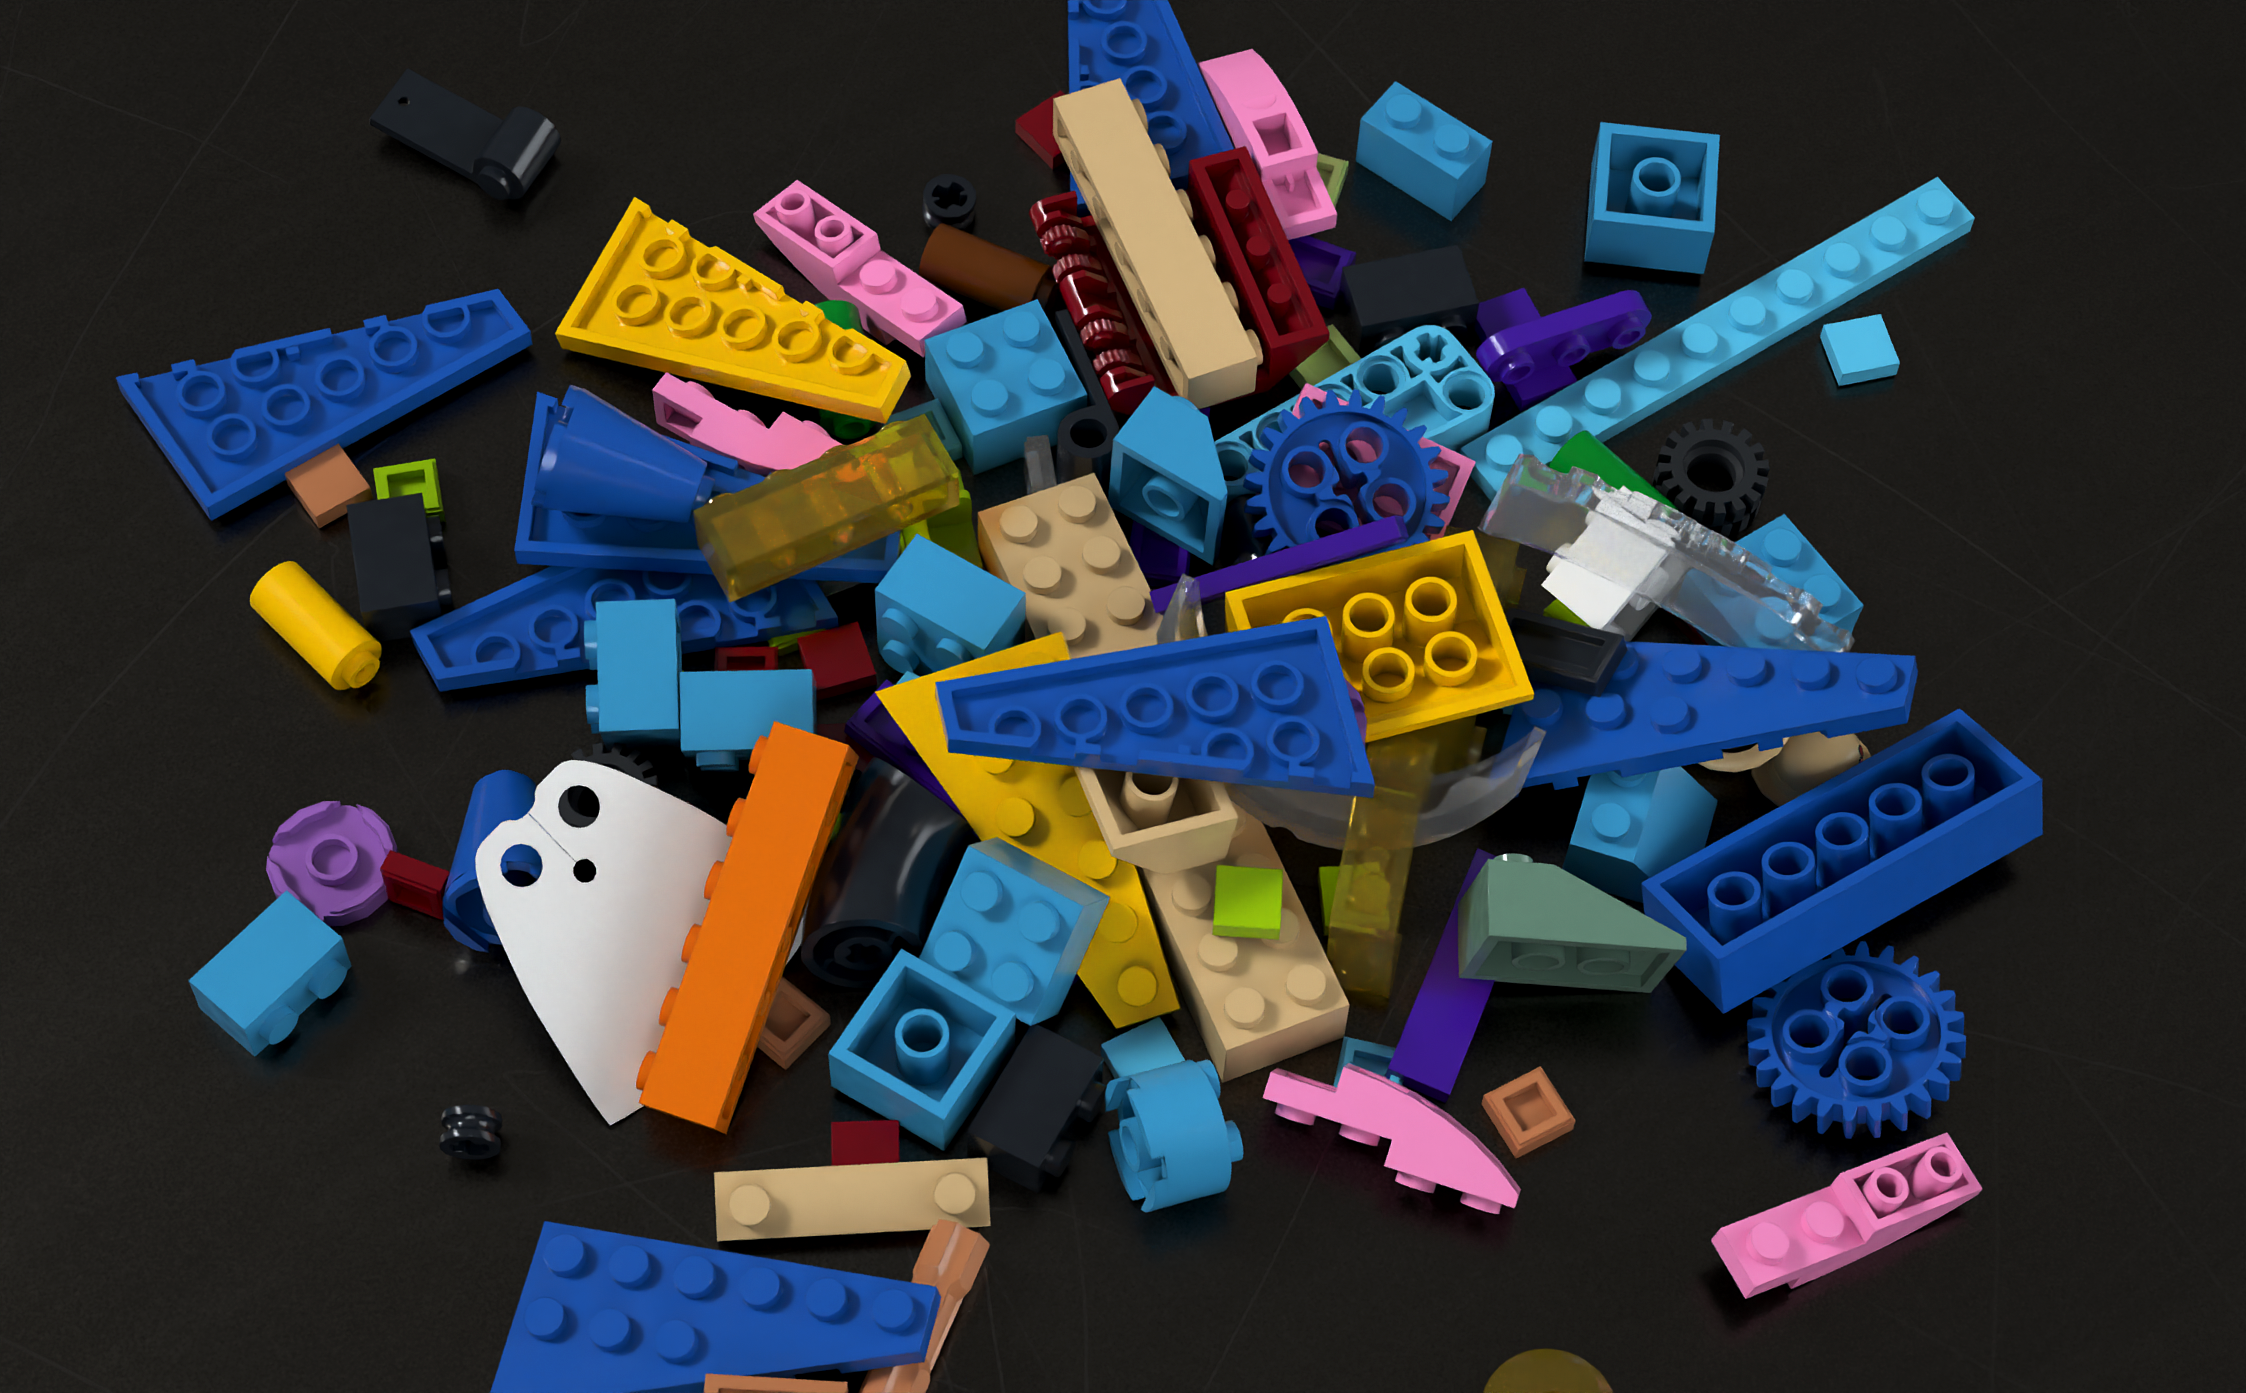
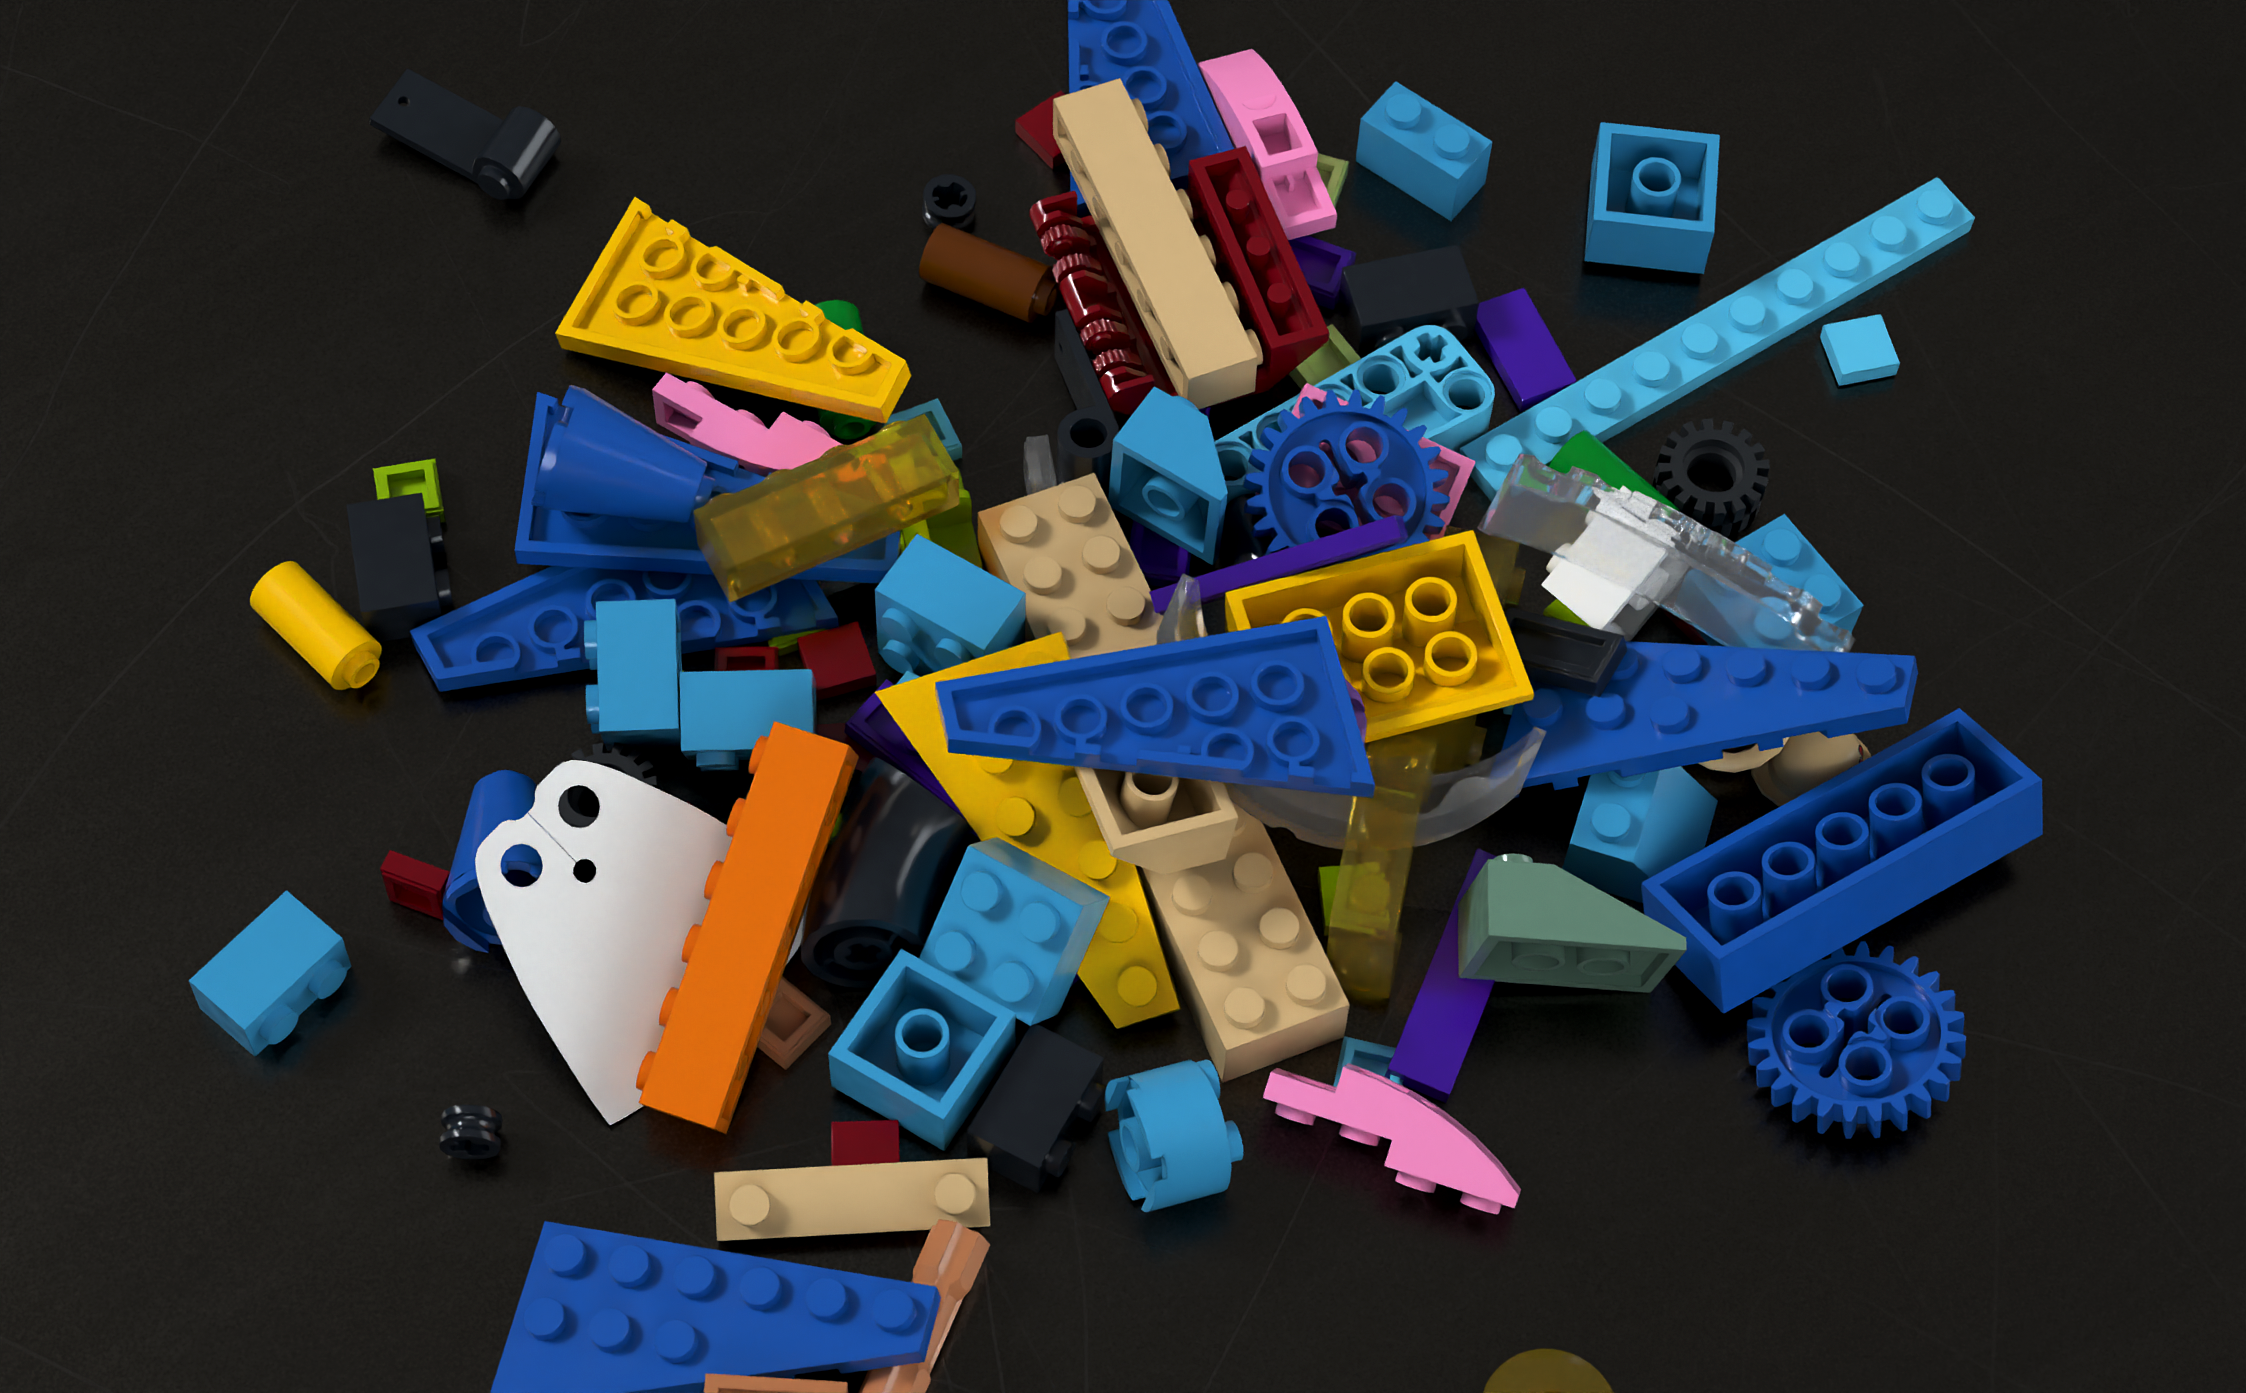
blue wing [116,289,533,521] -> none
medium lavender tile [266,801,399,926] -> none
nougat tile [284,444,373,528] -> none
bright pink slope [753,180,967,357] -> none
dark azure brick [924,299,1087,475] -> none
medium azure tile [1100,1016,1185,1079] -> none
lime tile [1212,865,1283,940] -> none
dark purple plate [1476,290,1652,384] -> none
nougat tile [1482,1066,1575,1159] -> none
bright pink slope [1711,1133,1982,1299] -> none

